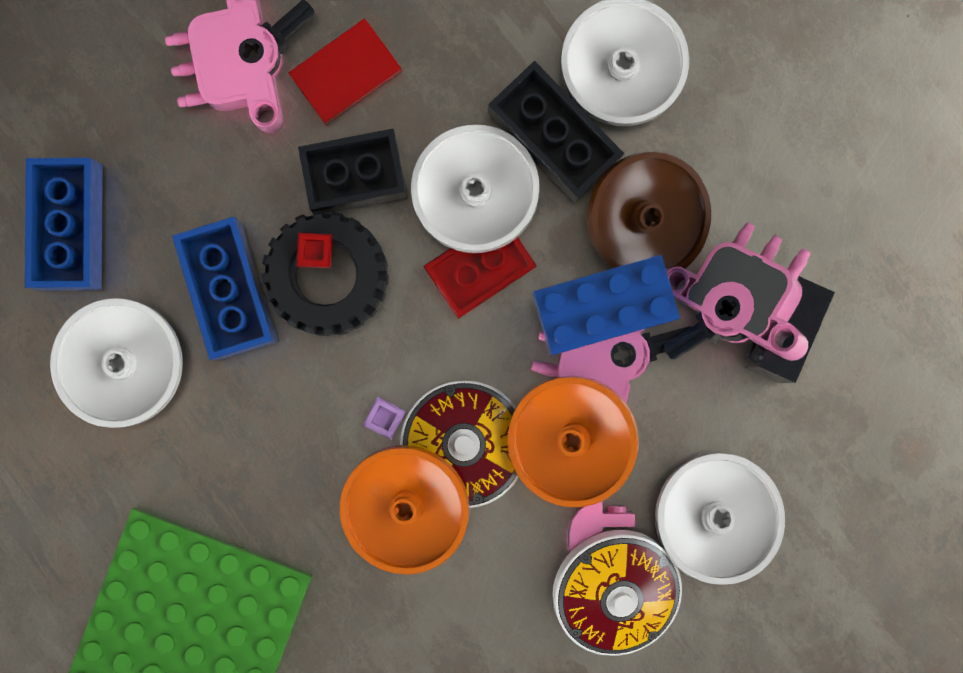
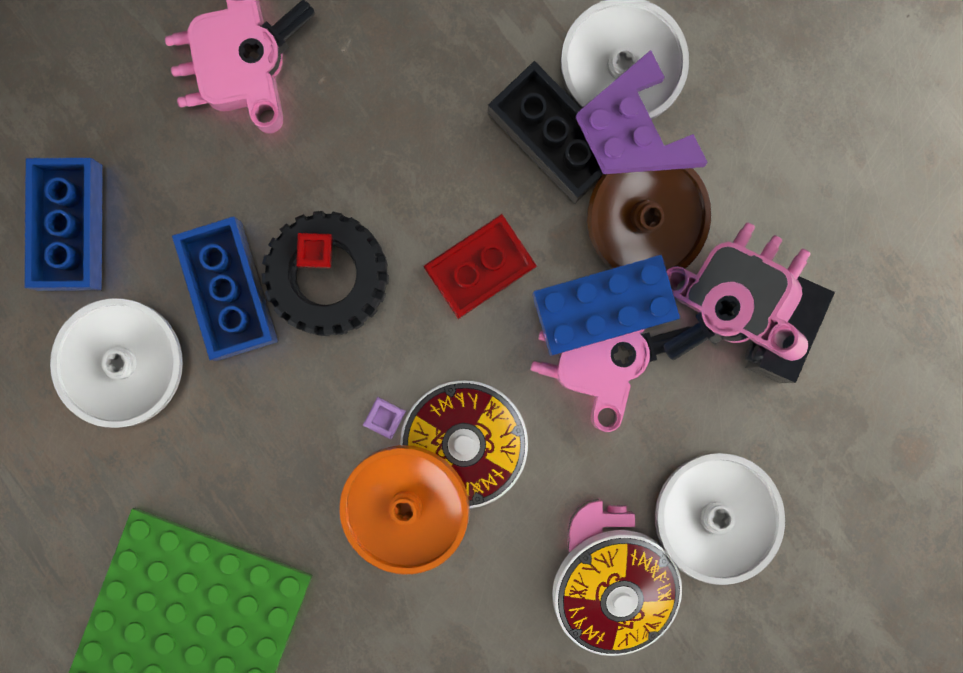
red tile [288,18,402,125] -> none
black brick [298,128,408,213] -> none
white dish [411,124,539,253] -> none
orange dish [508,376,639,507] -> none
none -> medium lavender wing [576,50,708,174]

